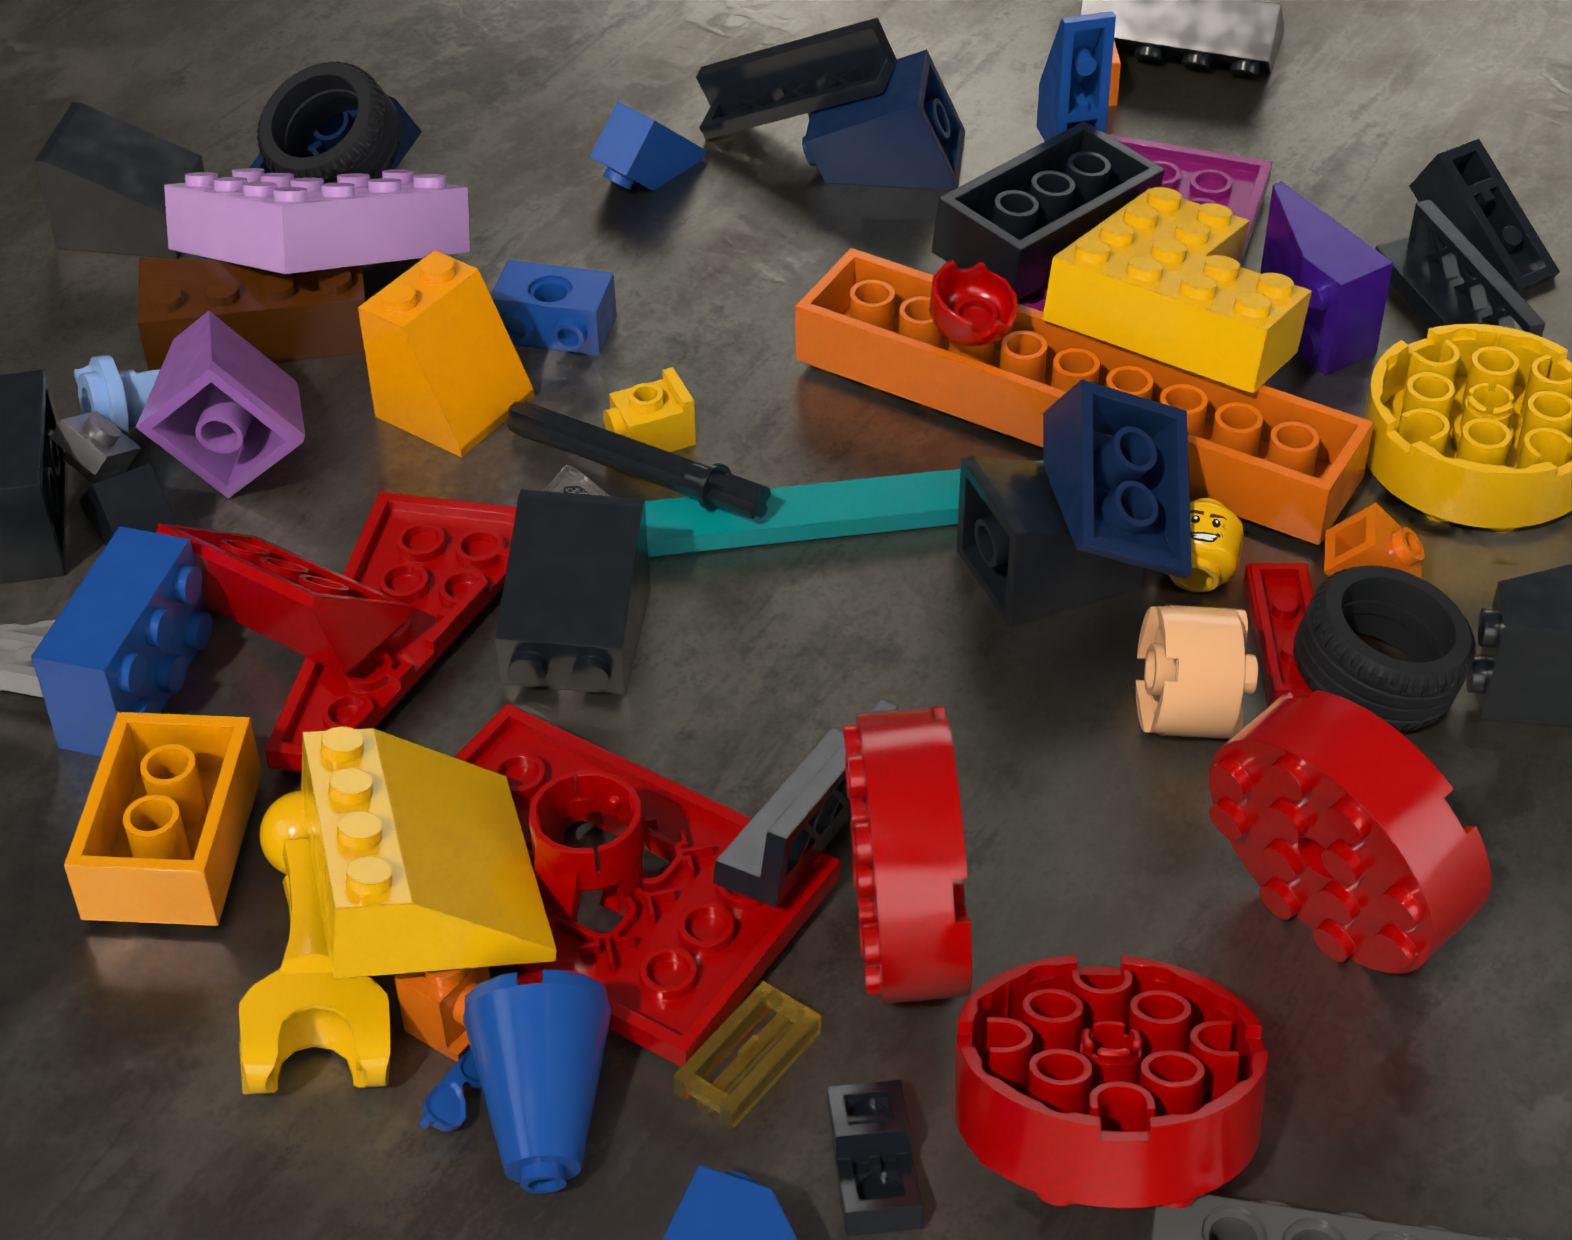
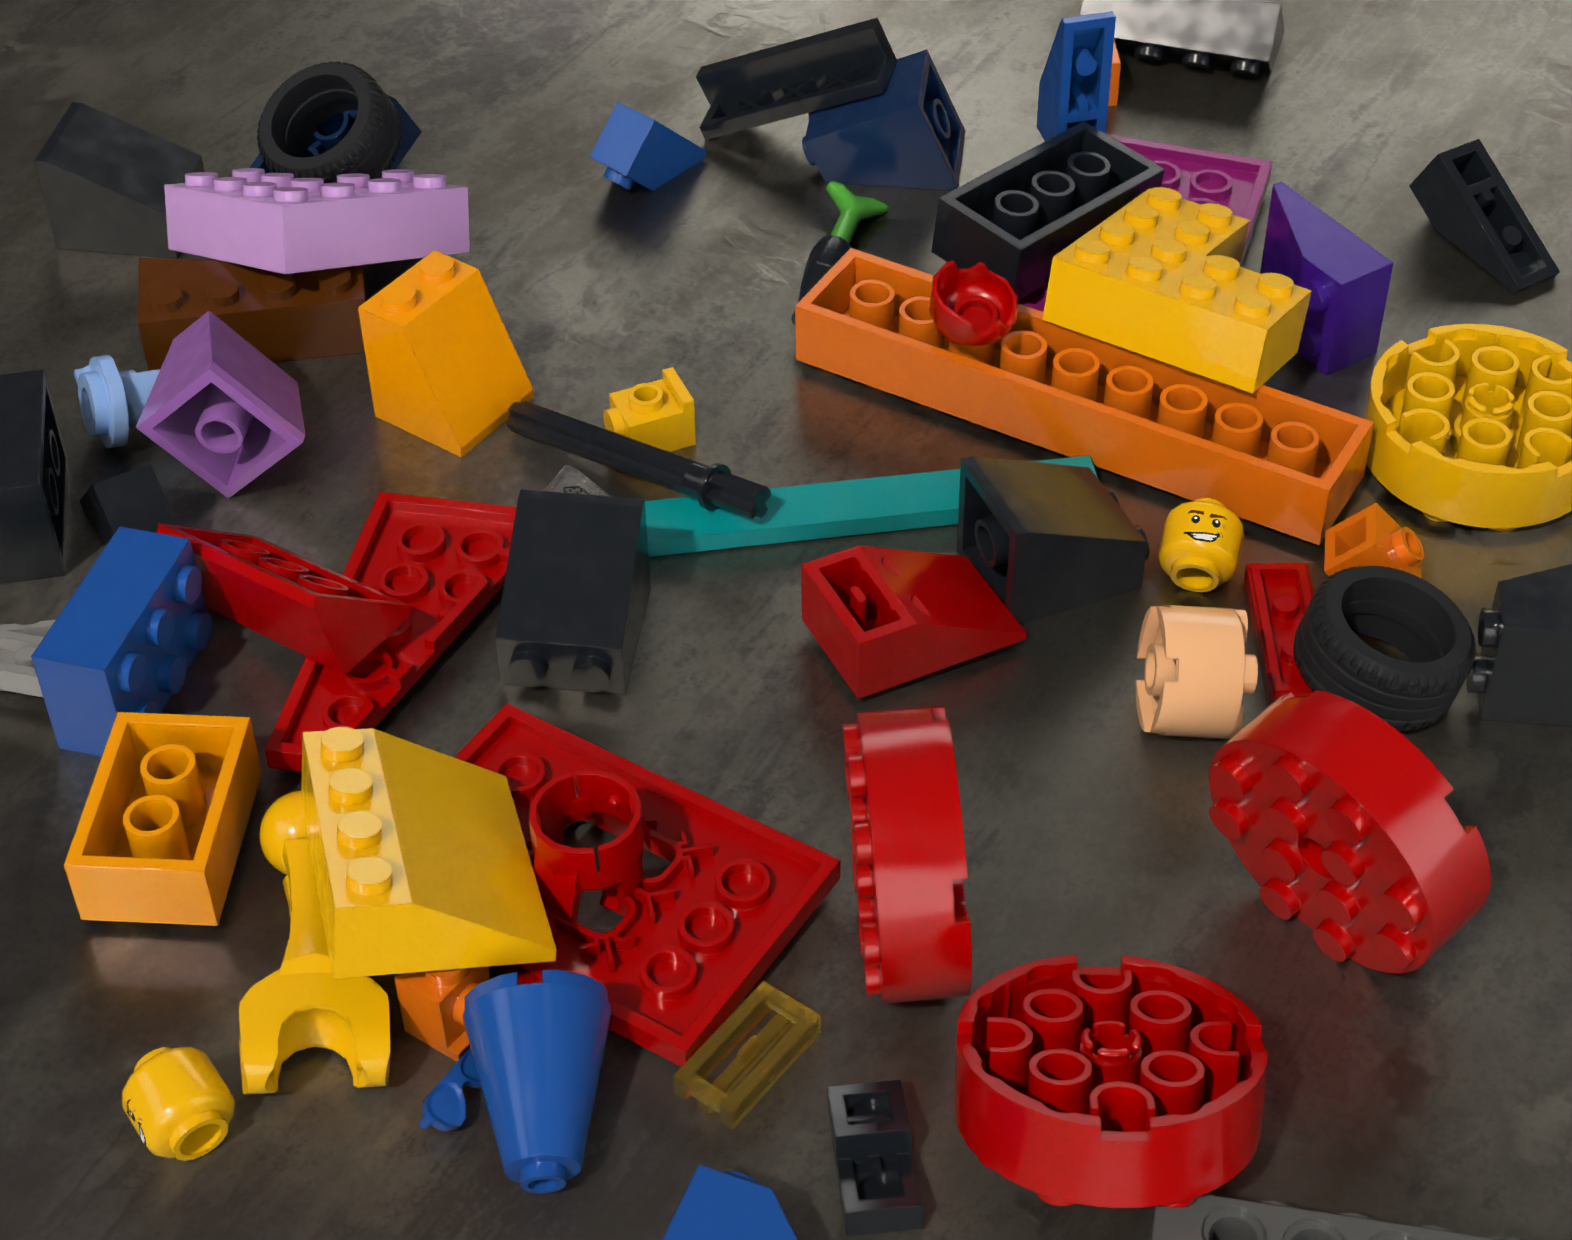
flat silver bracket [50,411,141,484] -> none
blue brick [491,260,617,356] -> none
black fence [713,699,899,907] -> none
dark blue slope [1043,379,1192,579] -> none
black fence [1375,200,1545,337] -> none
none -> yellow head [122,1046,235,1161]
none -> piece [791,181,889,325]
none -> red slope [801,545,1027,699]

